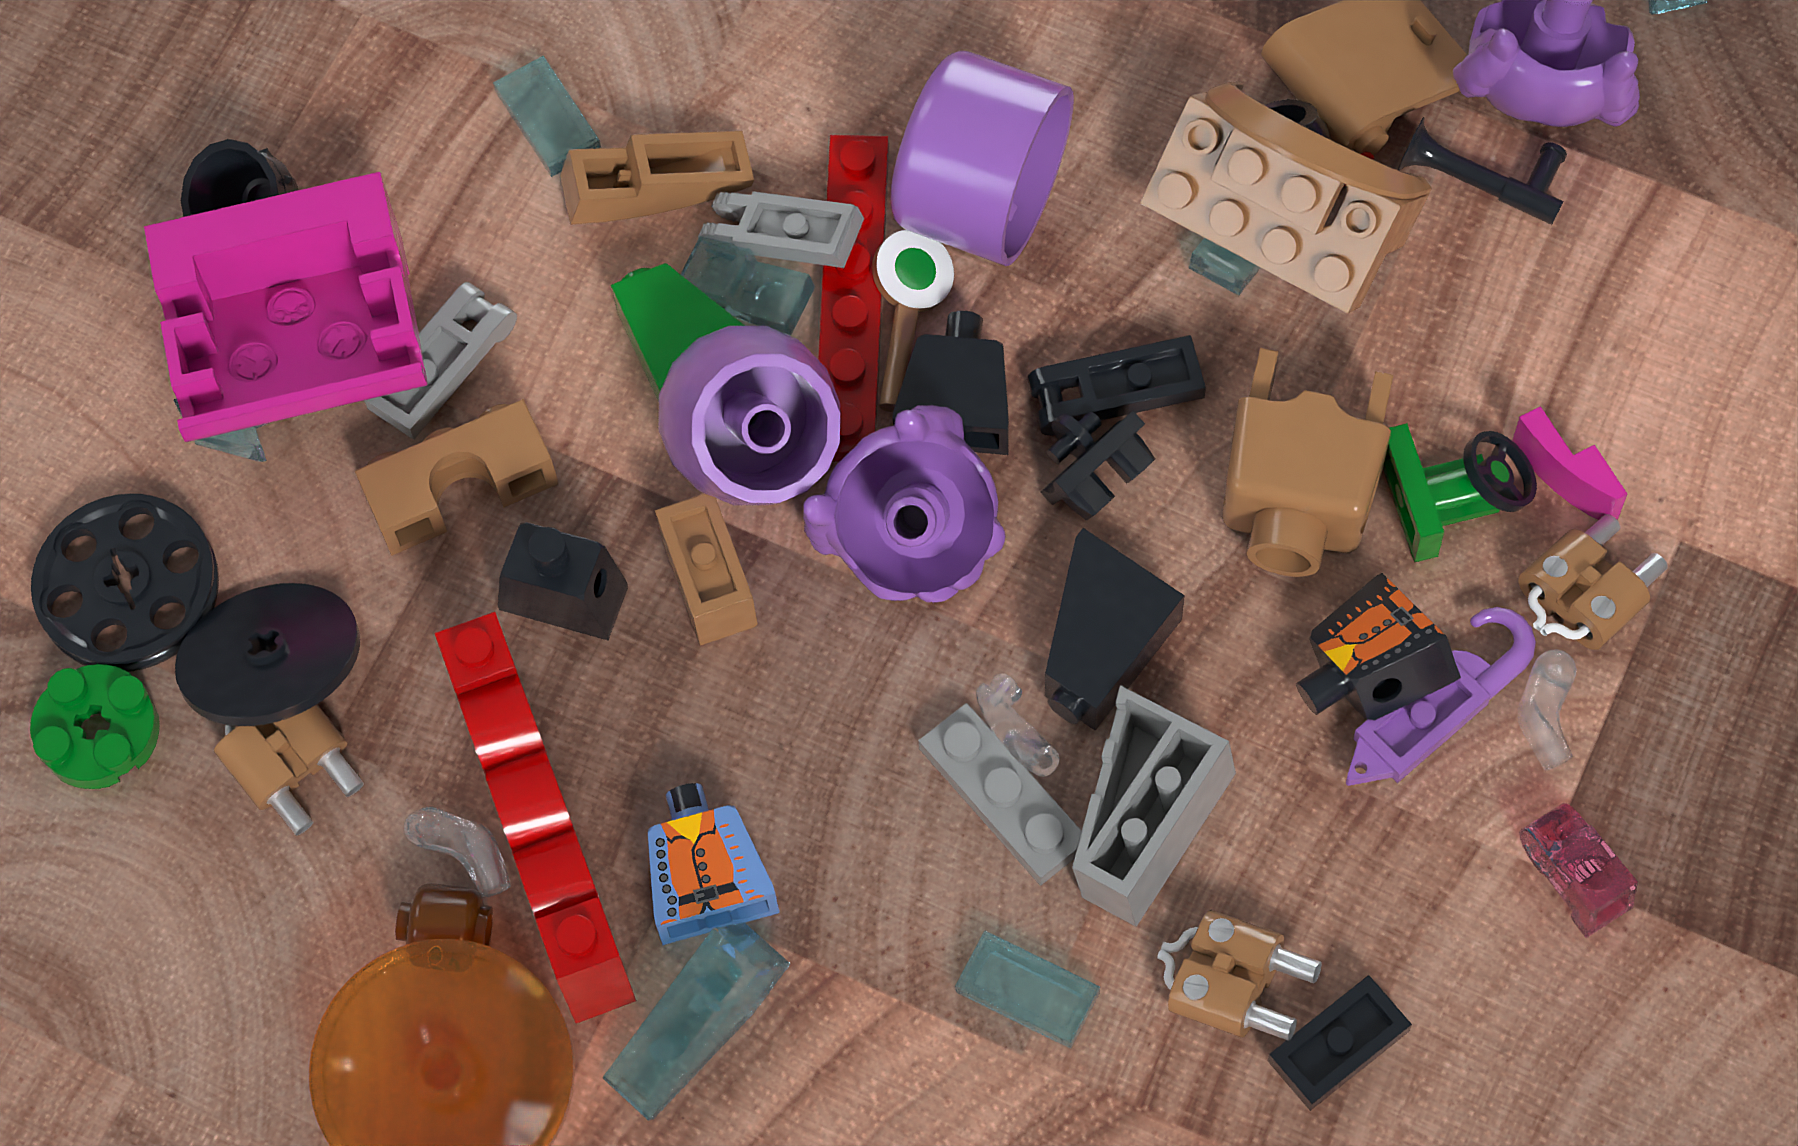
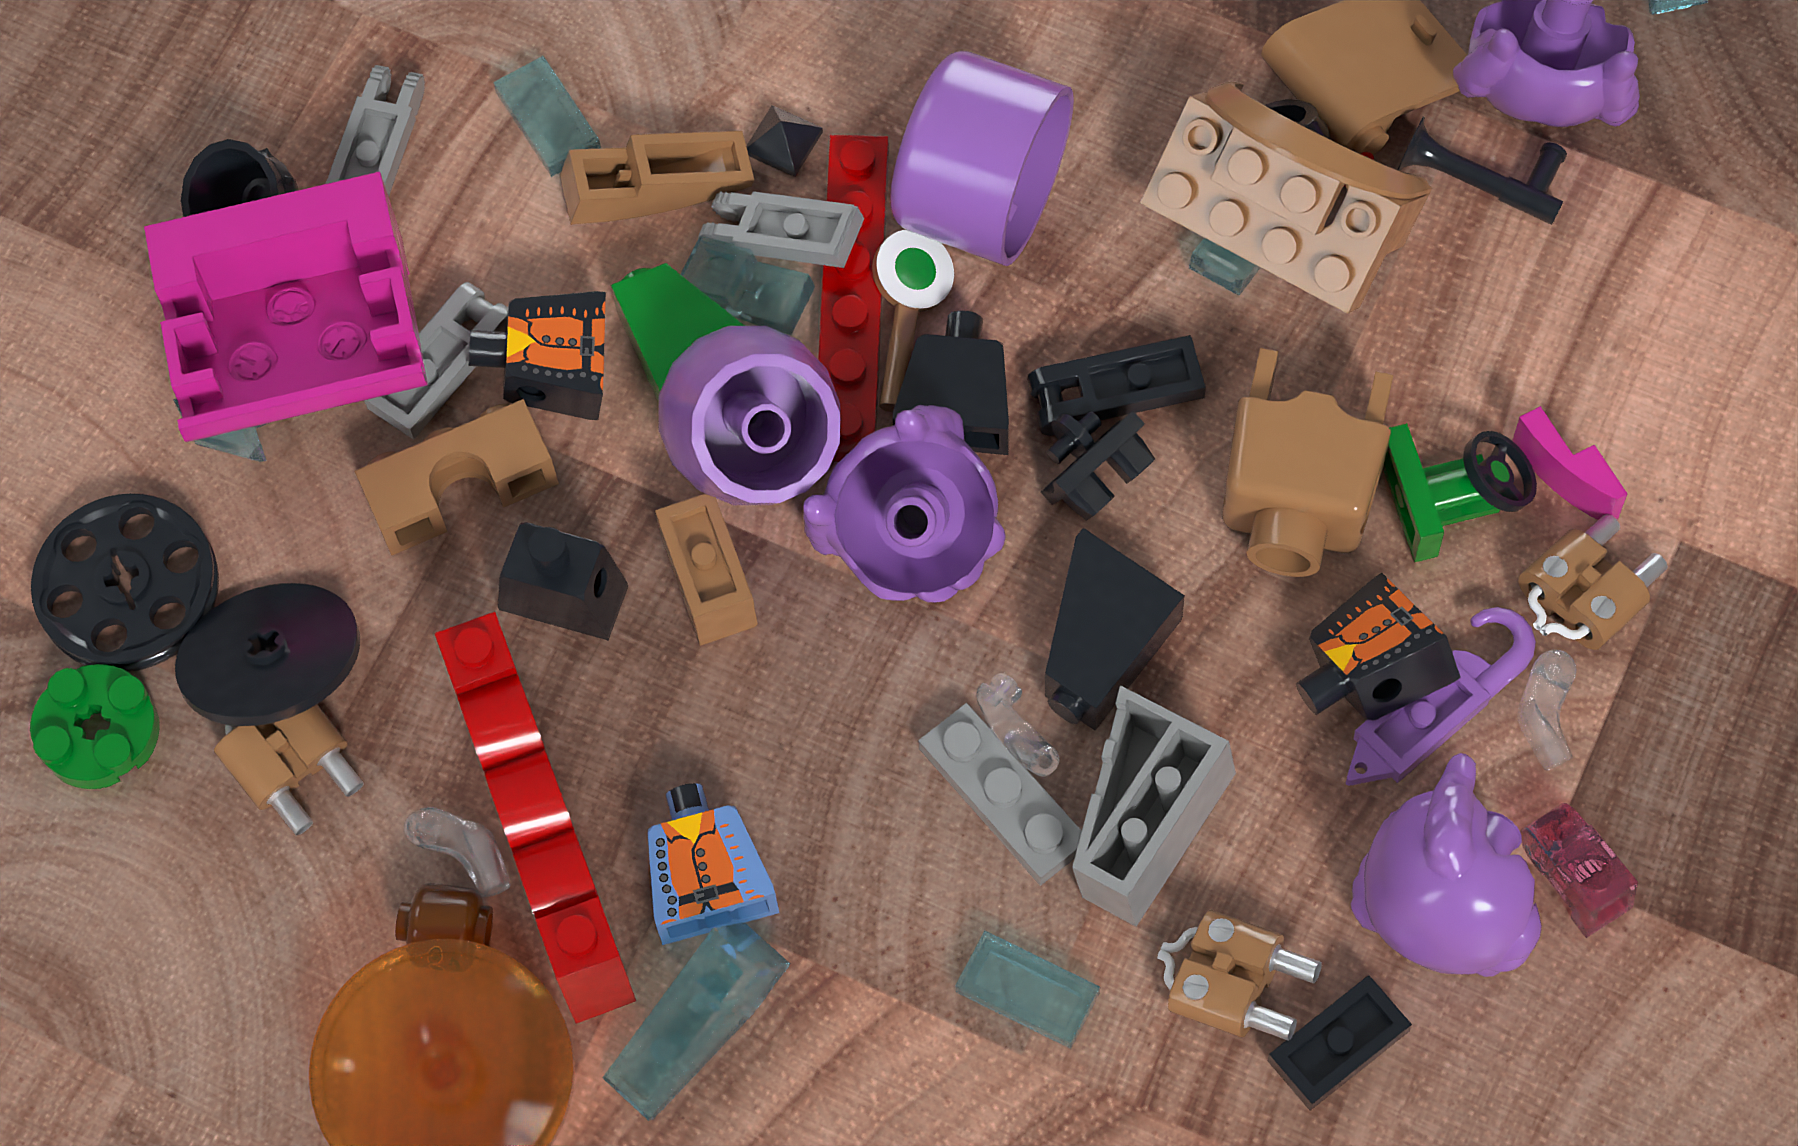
none -> light grey hinge [326,65,425,197]
none -> torso [468,291,606,420]
none -> black slope [746,105,823,177]
none -> medium lavender piece [1351,753,1542,977]

